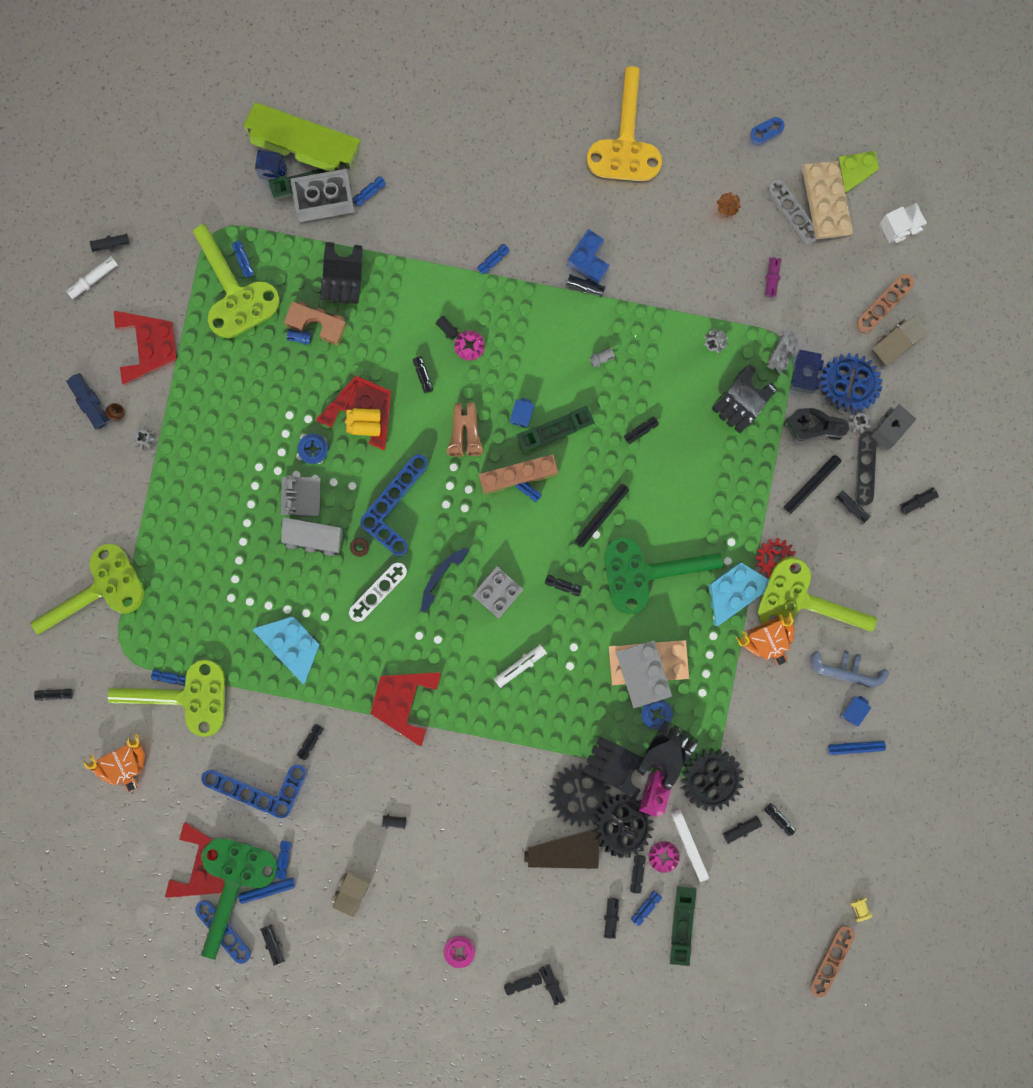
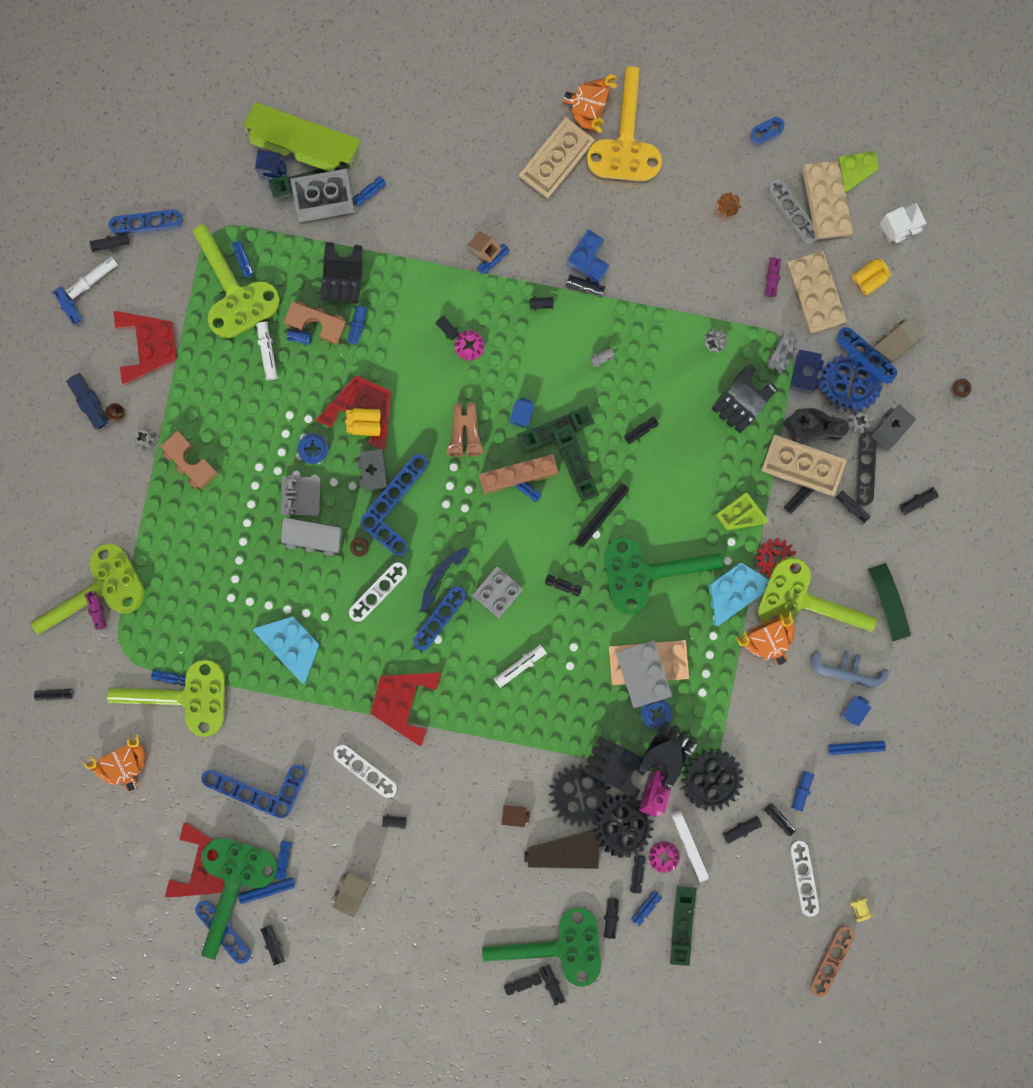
black axle [297,724,324,760] -> none
black axle [413,356,433,393] -> none
dark pink gear [444,936,475,968] -> none
nougat beam [857,274,914,333] -> none
none -> blue pin [52,286,83,325]
none -> magenta pin [85,591,107,630]
none -> blue beam [108,209,183,235]
none -> nougat arch [160,431,219,490]
none -> white pin [256,322,278,381]
none -> white beam [334,745,397,798]
none -> blue axle [347,306,367,345]
none -> dark grey brick [357,449,388,492]
none -> blue beam [414,587,466,650]
none -> medium nougat brick [467,231,502,263]
none -> green piece [482,907,601,987]
none -> reddish brown brick [501,805,530,827]
none -> tan plate [519,117,595,199]
none -> black pin [530,296,554,311]
none -> dark green slope [553,424,599,502]
none -> orange torso [563,74,618,133]
none -> lime wing [715,492,769,531]
none -> tan plate [761,435,847,497]
none -> tan plate [787,251,847,334]
none -> white beam [790,841,819,917]
none -> blue pin [791,771,815,811]
none -> blue beam [837,327,897,384]
none -> yellow piece [851,258,892,296]
none -> dark green slope [867,563,911,642]
none -> reddish brown plate [952,379,972,398]

